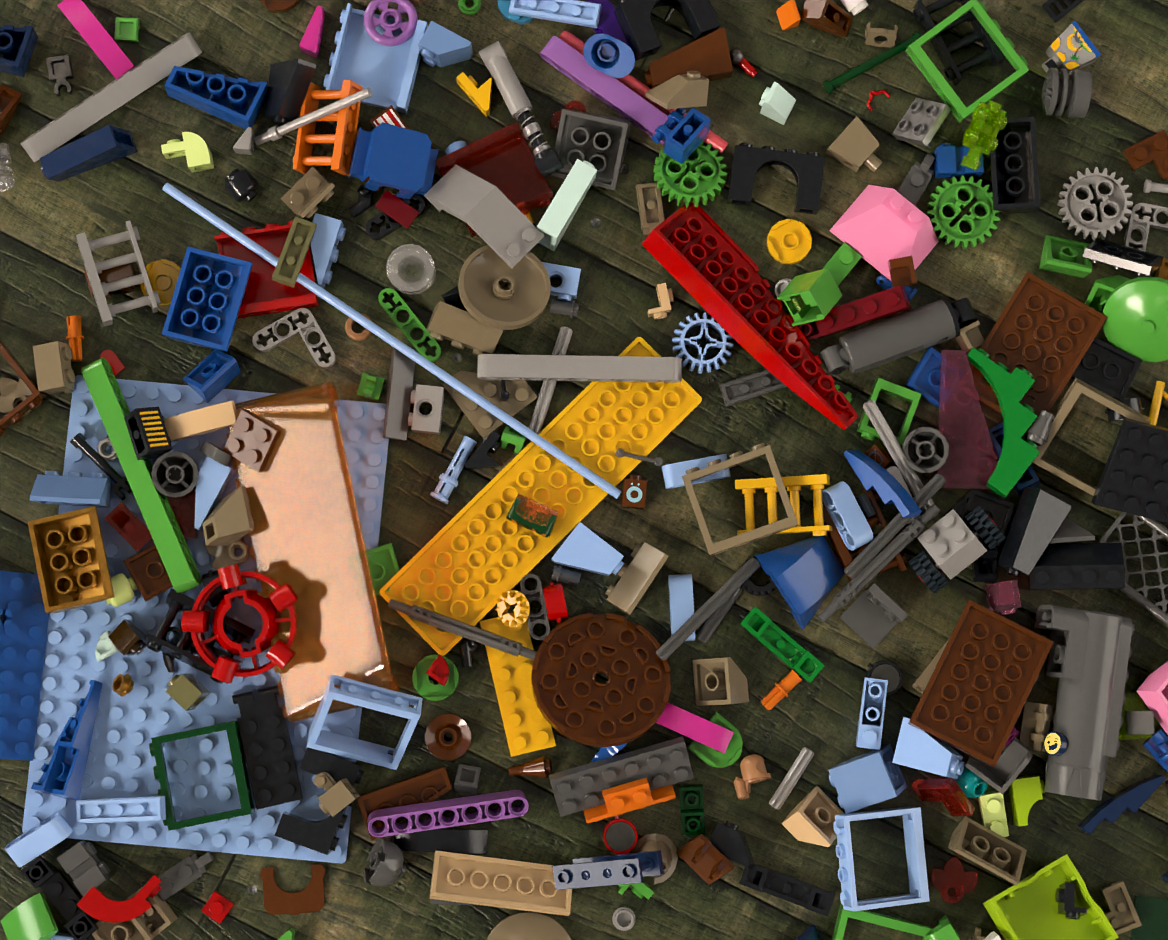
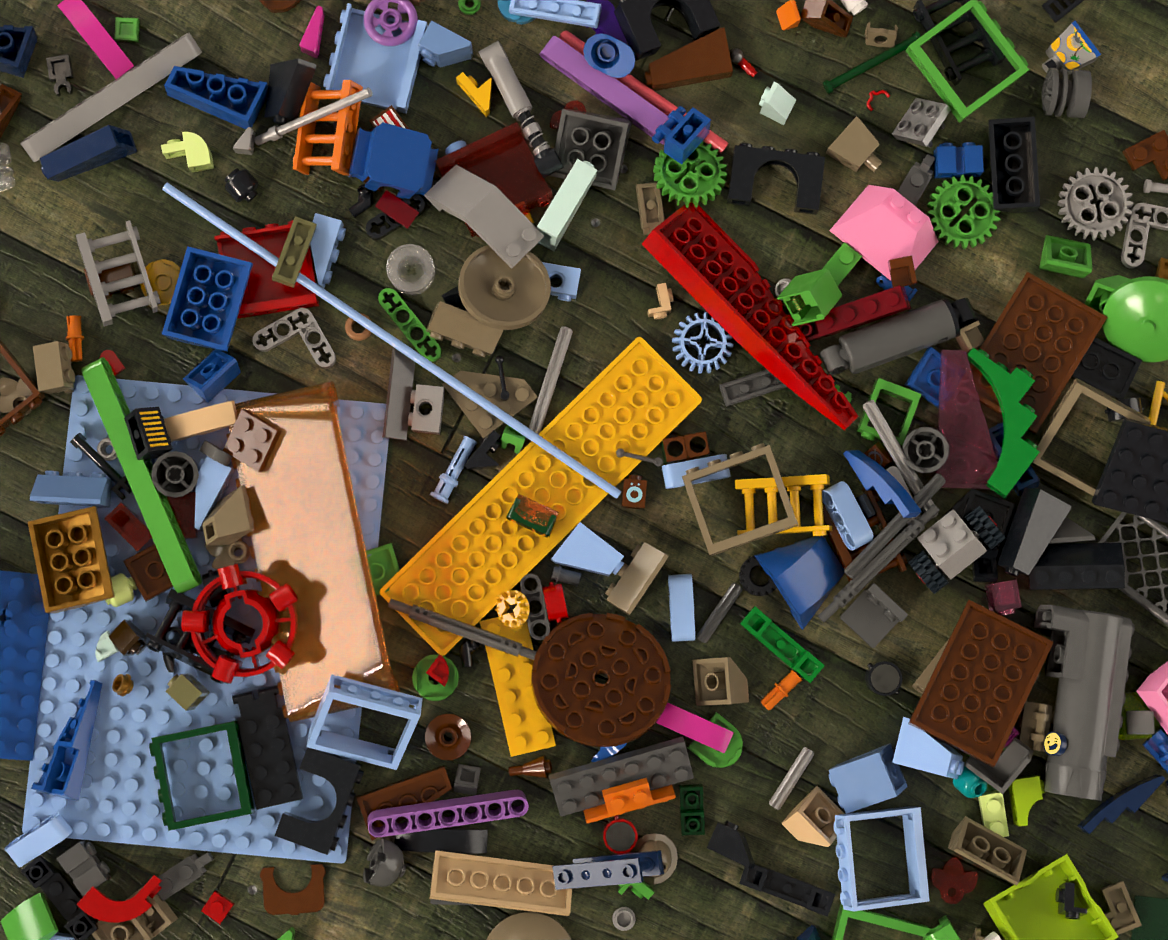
light blue tile [76,796,166,824] -> none
dark tan bracket [280,167,335,218] -> none
dark tan brick [314,772,360,817] -> none
bright green tile [357,373,386,401] -> none
light grey beam [477,354,682,383] -> none
dark grey pin [550,299,580,319] -> none
dark tan slope [645,71,709,109] -> none
dark grey axle [656,557,760,661] -> none
reddish brown plate [676,834,735,885] -> none
medium nougat piece [734,754,771,800] -> none
yellow tile [767,219,812,265] -> none
light blue slope [856,677,888,750] -> none
clear red plate [911,778,975,816] -> none
clear neon green brick [961,100,1007,171] -> none
dark grey cone [1025,410,1054,446] -> none
black plate [1083,238,1164,277] -> none
none -> reddish brown piece [661,431,710,465]

